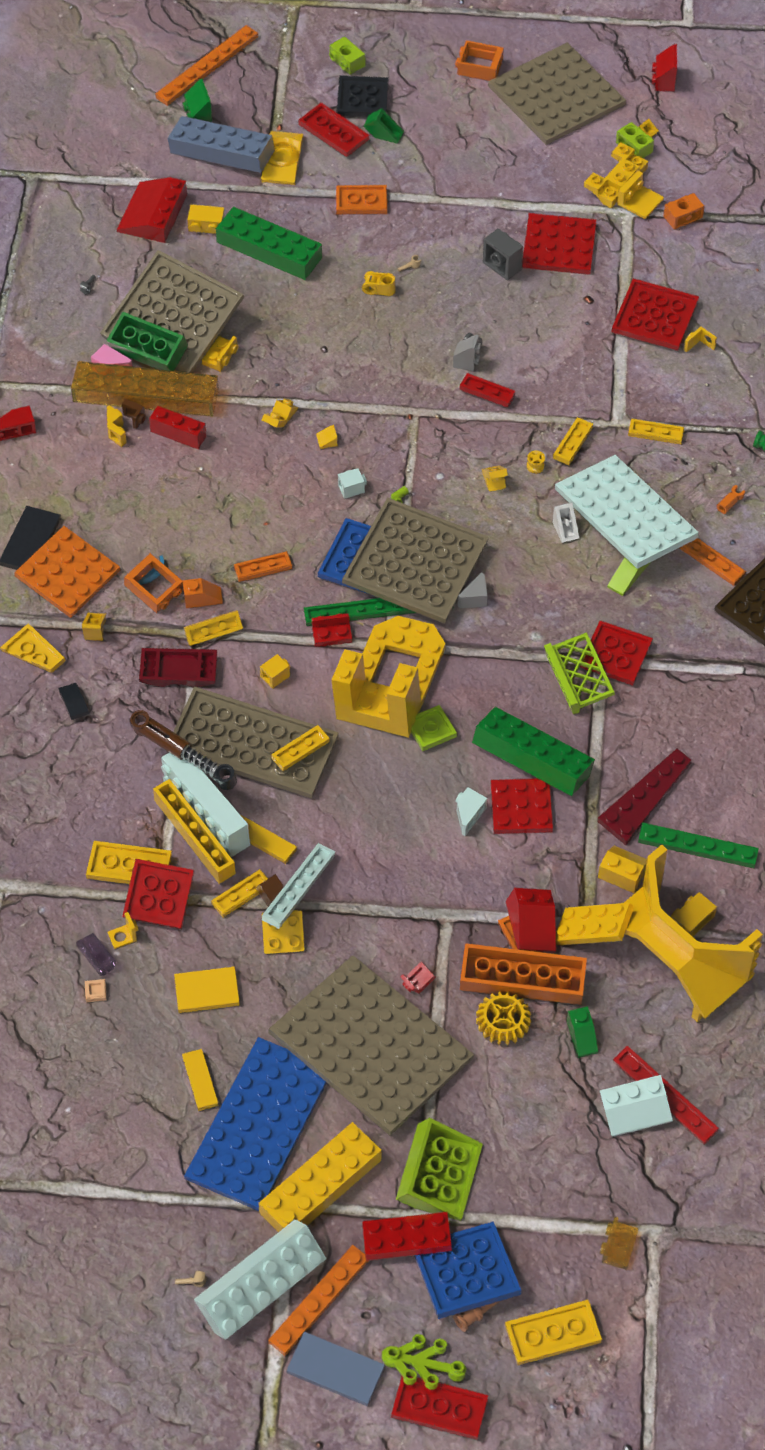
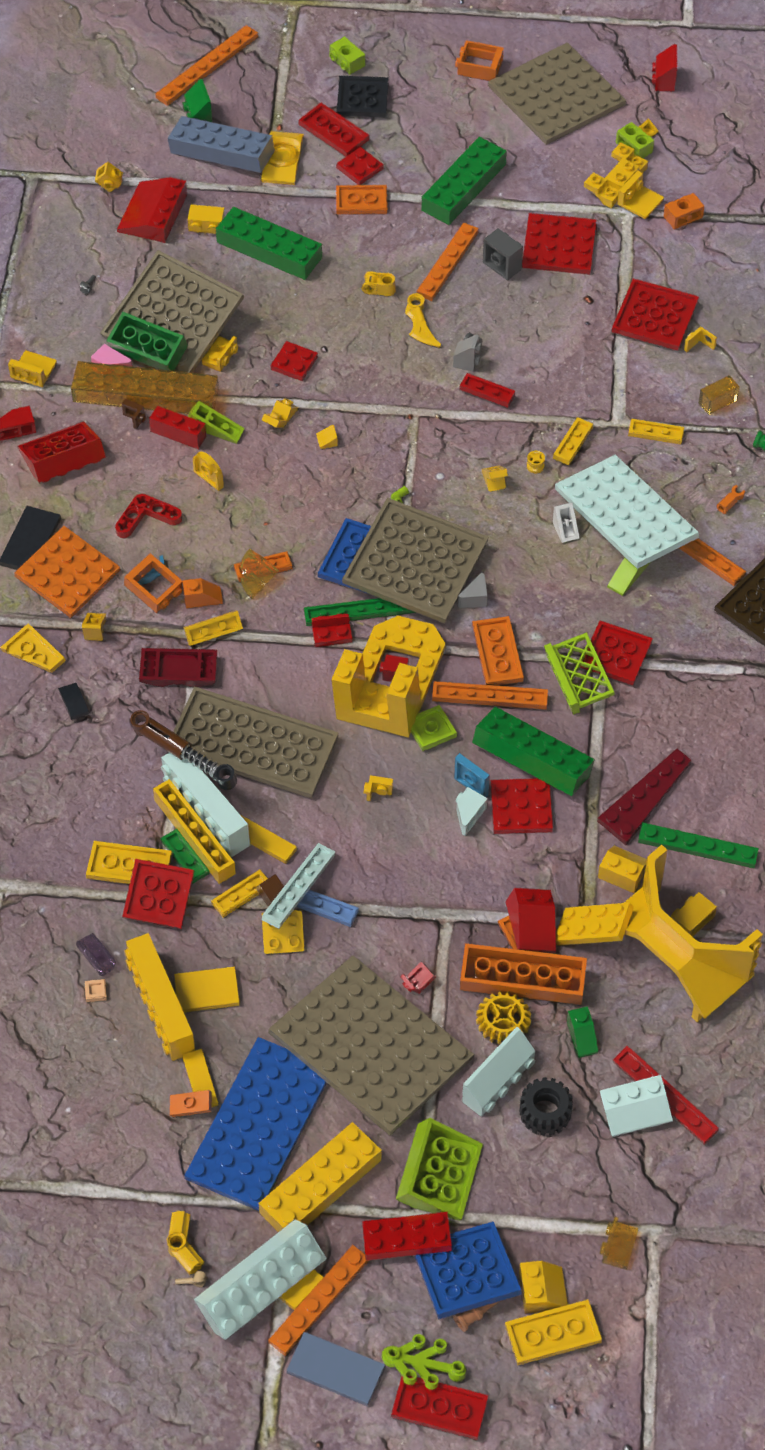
yellow slope [107,405,127,447] -> none
yellow bracket [107,912,139,949] -> none
yellow brick [260,654,290,689] -> none
yellow plate [271,725,330,771] -> none
light aqua brick [338,468,367,499] -> none
green slope [363,109,404,143] -> none
tan hand [397,255,421,272] -> none
none -> yellow bracket [8,350,57,388]
none -> red slope [18,421,106,483]
none -> yellow brick [95,161,123,192]
none -> red beam [115,494,182,538]
none -> yellow brick [124,933,195,1061]
none -> green tile [161,829,210,883]
none -> yellow piece [167,1211,204,1275]
none -> orange plate [170,1090,212,1117]
none -> lime slope [187,401,245,443]
none -> yellow tile [193,451,224,491]
none -> clear yellow brick [240,549,279,599]
none -> red plate [271,341,318,381]
none -> yellow tile [279,1269,323,1310]
none -> medium blue tile [296,890,359,927]
none -> red plate [336,147,384,185]
none -> yellow bracket [363,775,393,801]
none -> red brick [380,654,409,682]
none -> yellow piece [405,293,441,347]
none -> orange plate [417,222,479,301]
none -> green brick [421,136,507,225]
none -> orange plate [432,681,548,709]
none -> dark azure tile [454,753,490,797]
none -> light aqua slope [462,1027,535,1117]
none -> orange plate [472,616,524,686]
none -> black tyre [519,1077,573,1136]
none -> yellow slope [519,1261,568,1314]
none -> clear yellow brick [698,375,740,415]

